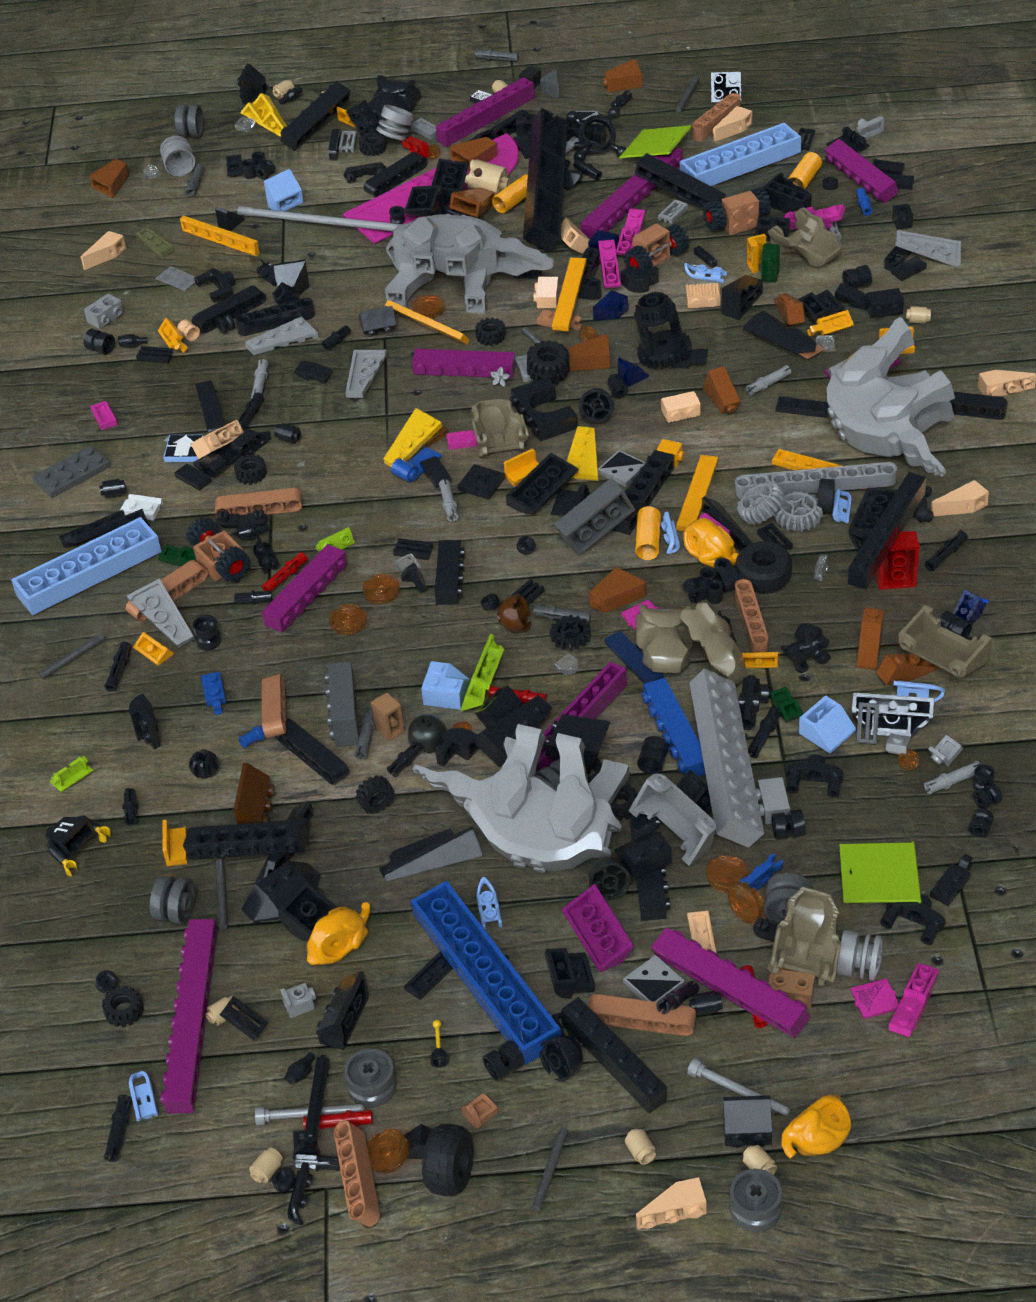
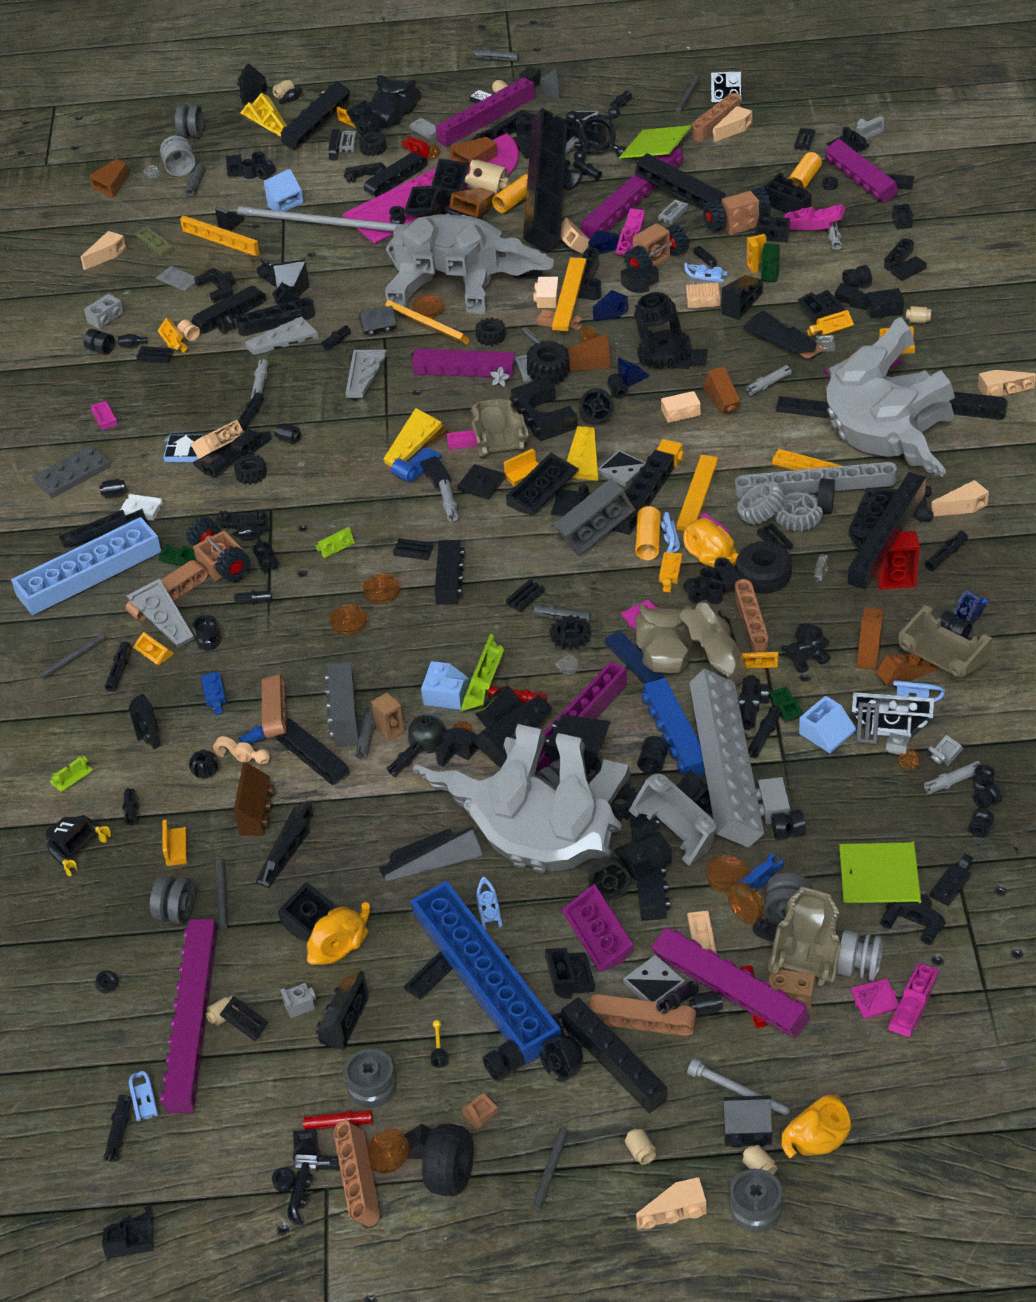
black tyre [102,986,144,1028] -> none
black tile [174,463,212,491] -> none
black brick [183,820,309,860] -> none
black beam [195,380,225,434] -> none
nougat beam [215,488,302,517] -> none
clear tile [234,117,255,132] -> none
black wedge [242,861,321,923] -> none
tan brick [249,1148,283,1183] -> none
light grey piece [255,1104,365,1125] -> none
magenta brick [262,544,347,633] -> none
red pin [262,552,308,592] -> none
black piece [284,1052,315,1084] -> none
black slope [294,361,333,384] -> none
black axle [304,1055,330,1144] -> none
black tyre [356,775,395,814] -> none
light grey wheel [376,105,414,140] -> none
clear tile [395,553,420,573] -> none
black tile [401,563,427,593] -> none
black tile [480,594,500,610] -> none
reddish brown cylinder [497,594,531,633] -> none
black tile [516,536,536,555] -> none
dark orange slope [589,567,647,613] -> none
dark pink slope [598,240,621,288] -> none
dark orange slope [602,59,642,92] -> none
light blue brick [680,123,801,186] -> none
black wedge [702,496,753,552] -> none
dark tan animal [768,207,841,267] -> none
dark orange slope [774,293,805,325] -> none
black connector [786,754,844,798] -> none
light blue piece [832,488,852,523] -> none
blue pin [856,188,873,216] -> none
black tile [872,159,905,175] -> none
light grey wing [895,230,961,268] -> none
none -> black slope [102,1206,153,1259]
none -> light nougat piece [213,736,270,765]
none -> light orange plate [659,552,682,592]

